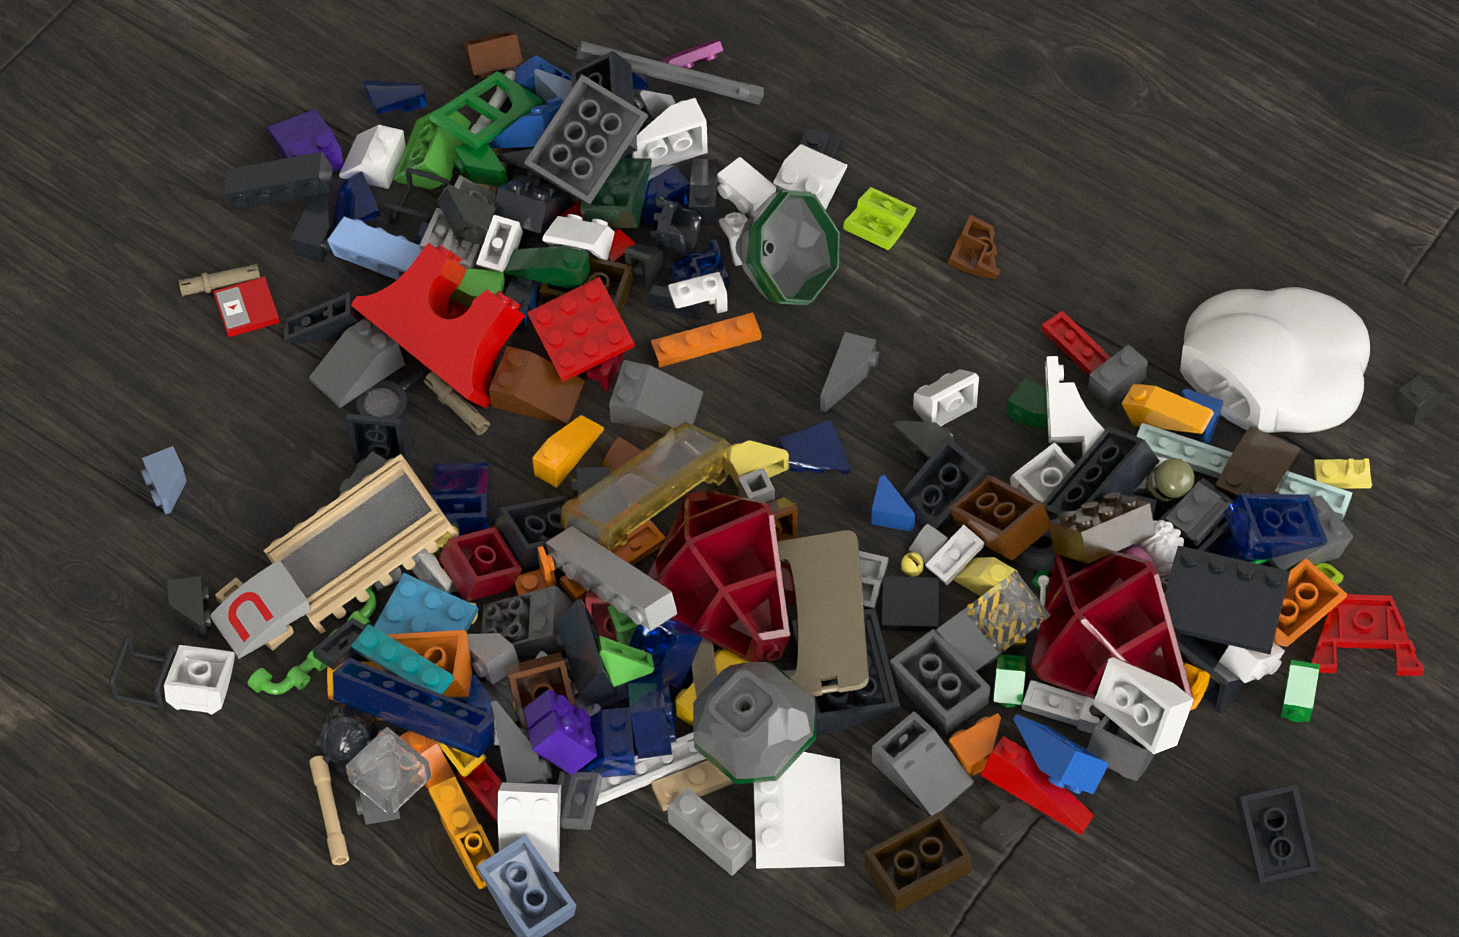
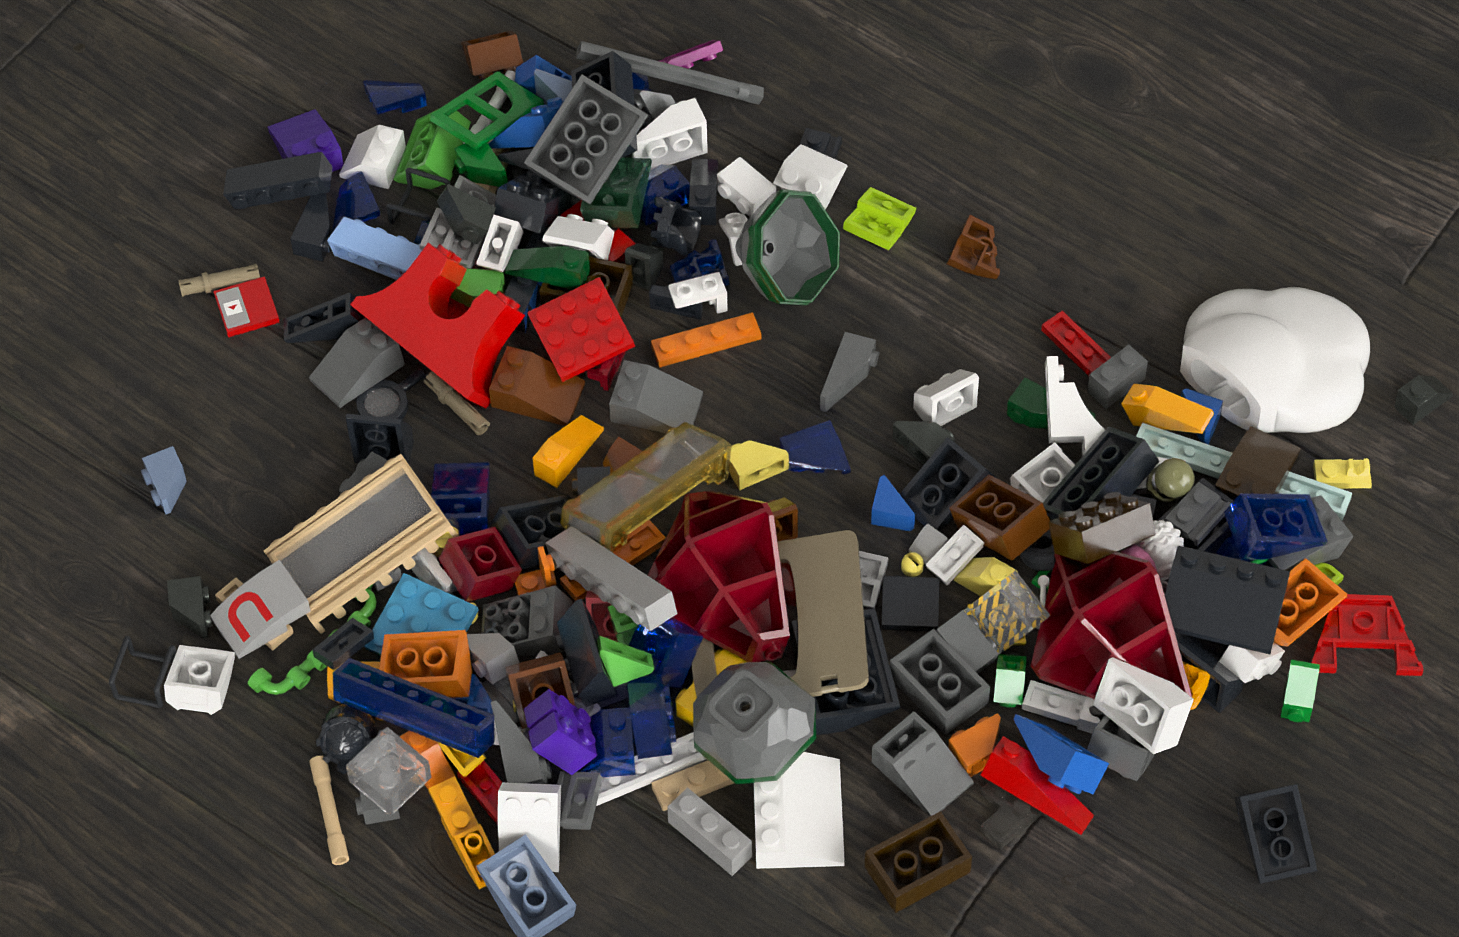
teal plate [351,624,454,701] -> none
light grey brick [738,468,775,502] -> none

